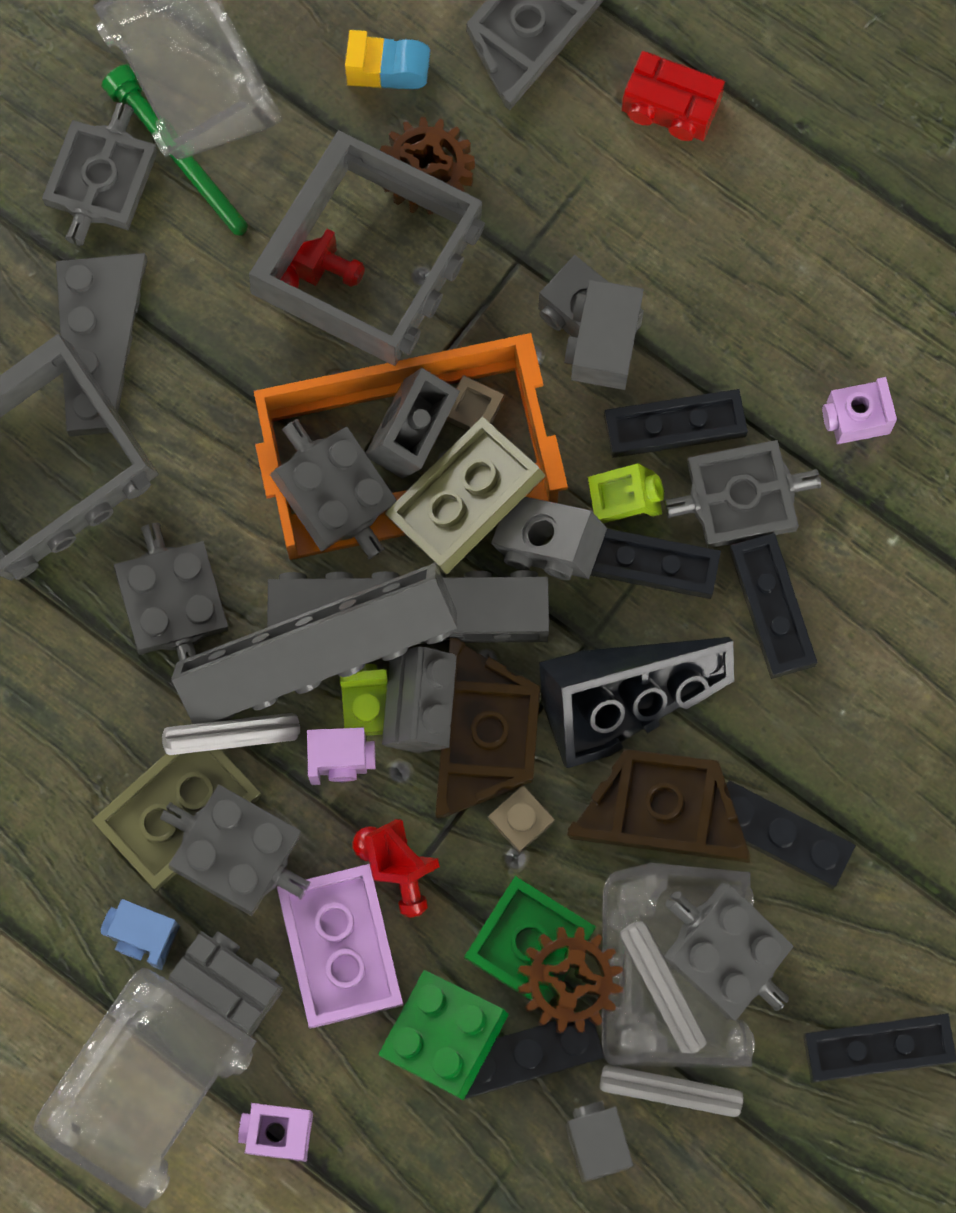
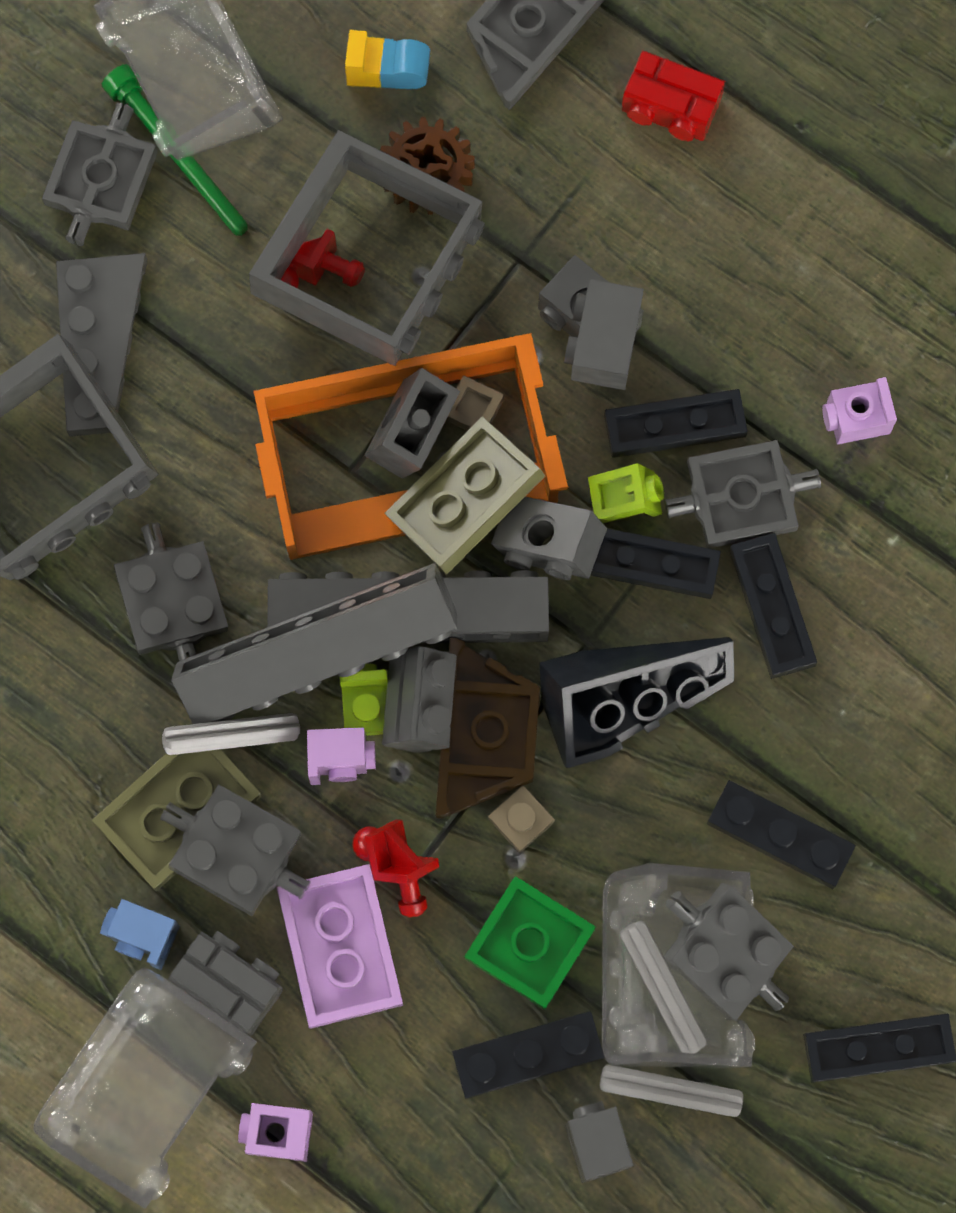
dark grey plate [270,419,397,560] -> none
green plate [378,970,509,1100] -> none
reddish brown gear [517,927,623,1033] -> none
dark brown wing [567,749,751,863] -> none

